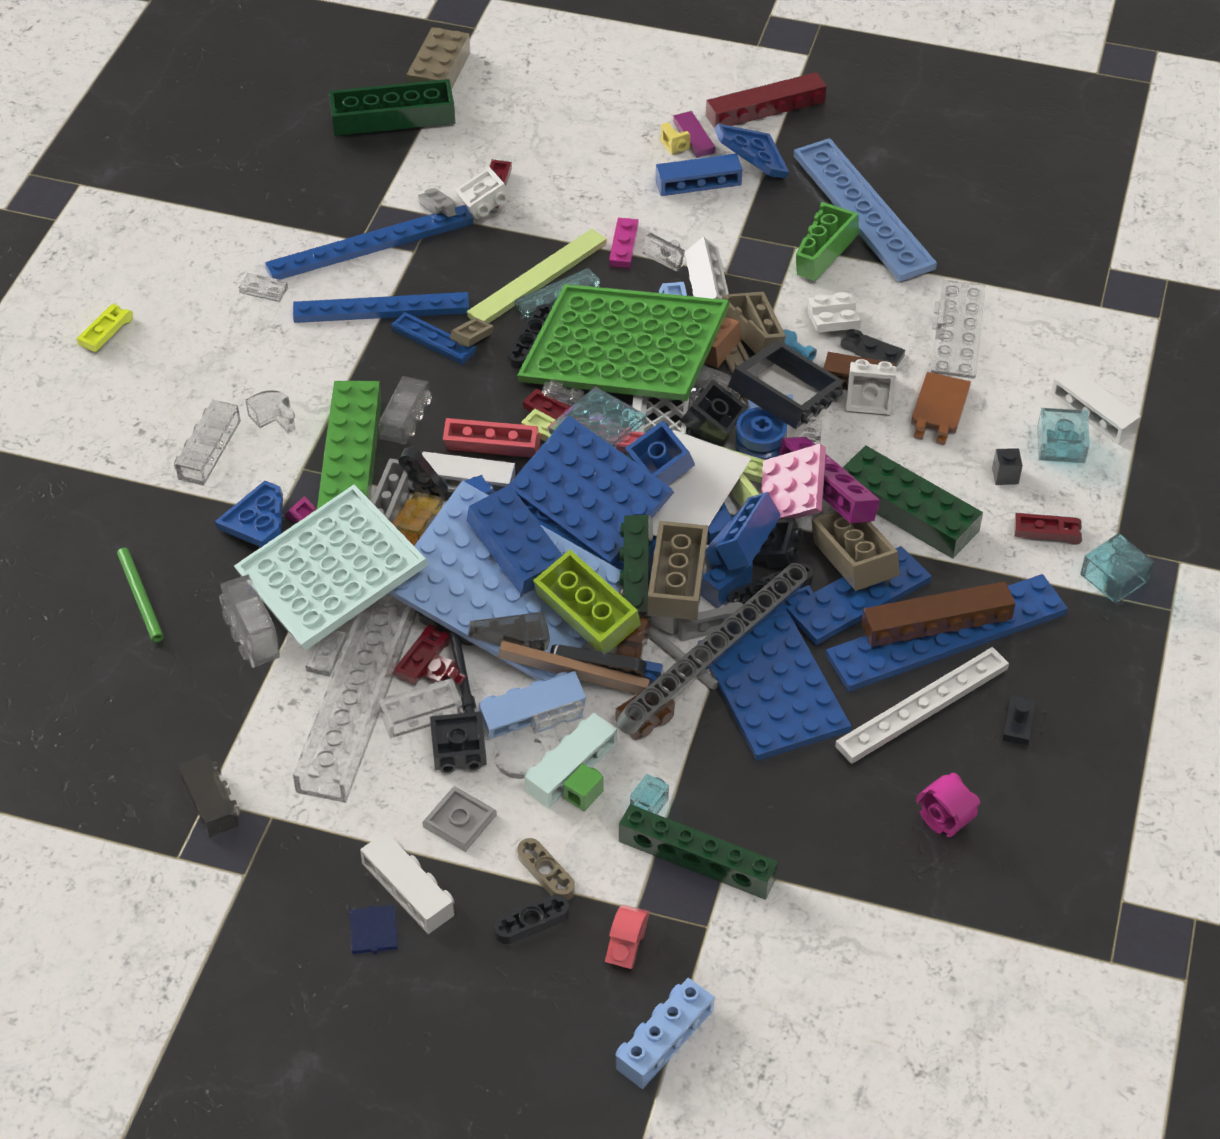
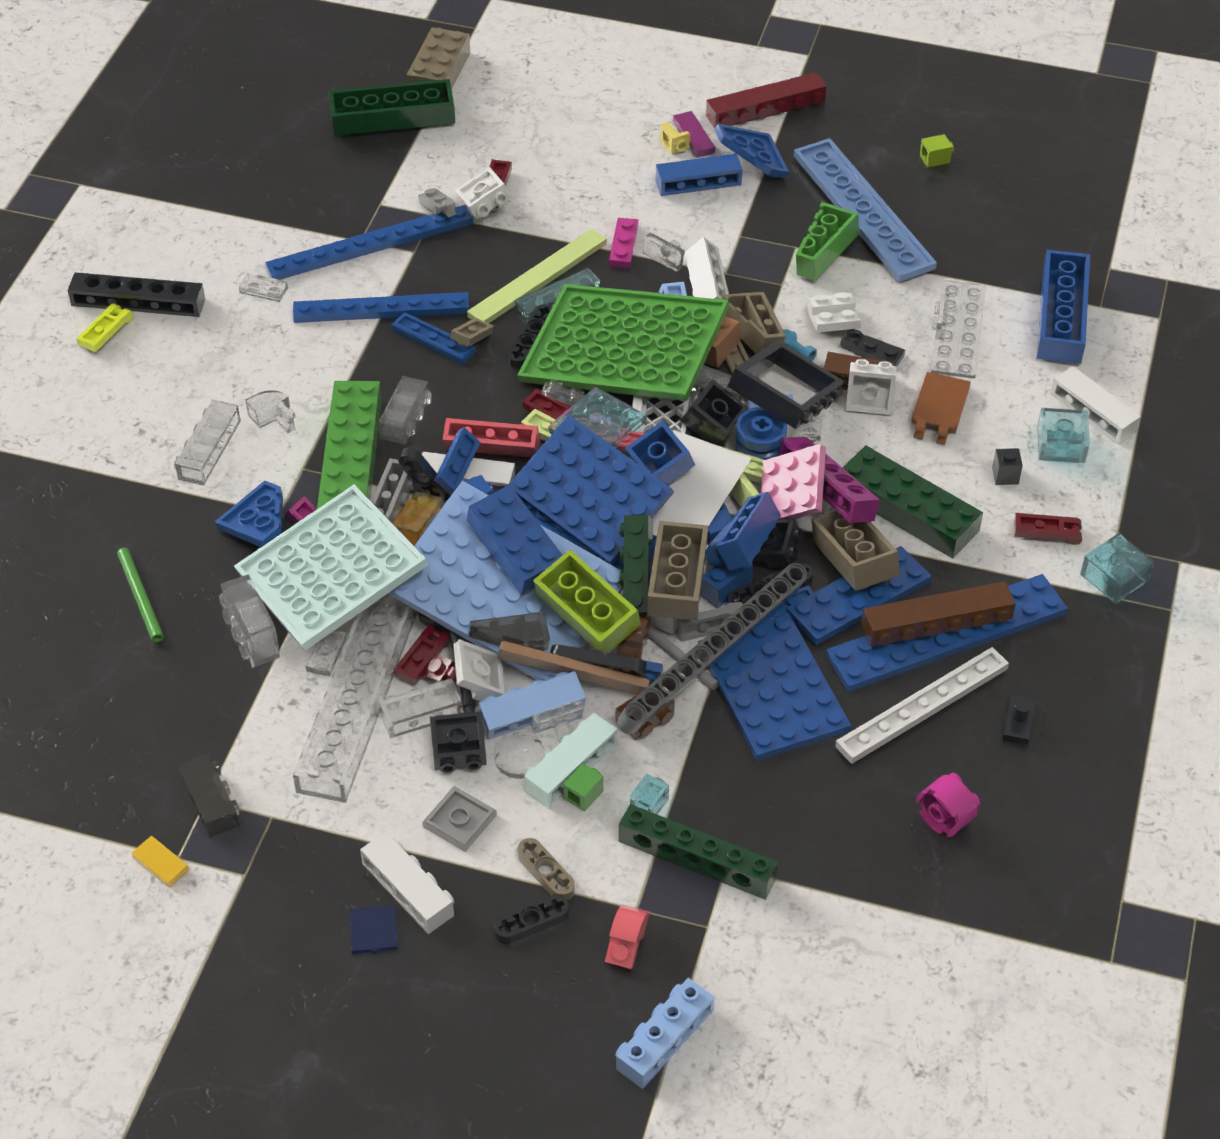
none -> black brick [68,272,205,317]
none -> yellow tile [132,836,189,887]
none -> blue plate [434,427,480,495]
none -> white plate [454,639,505,701]
none -> lime brick [920,134,954,168]
none -> blue brick [1036,250,1090,364]

